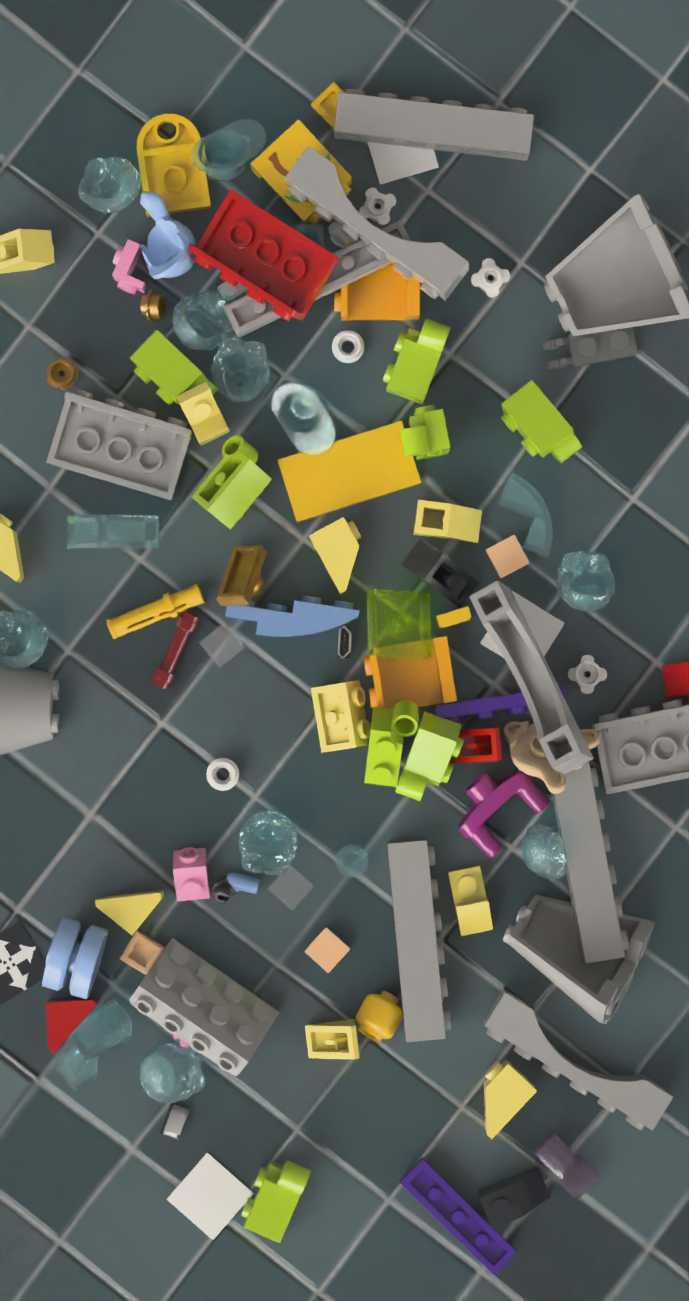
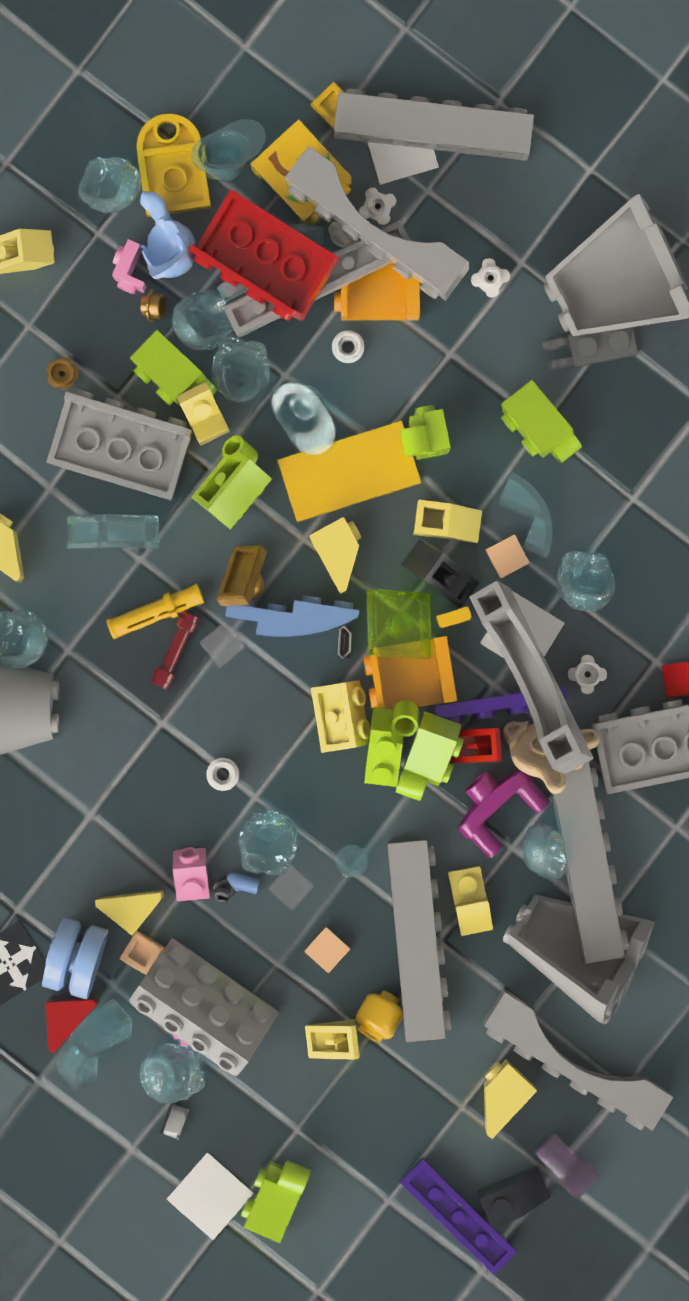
lime hinge [383,318,451,405] -> none

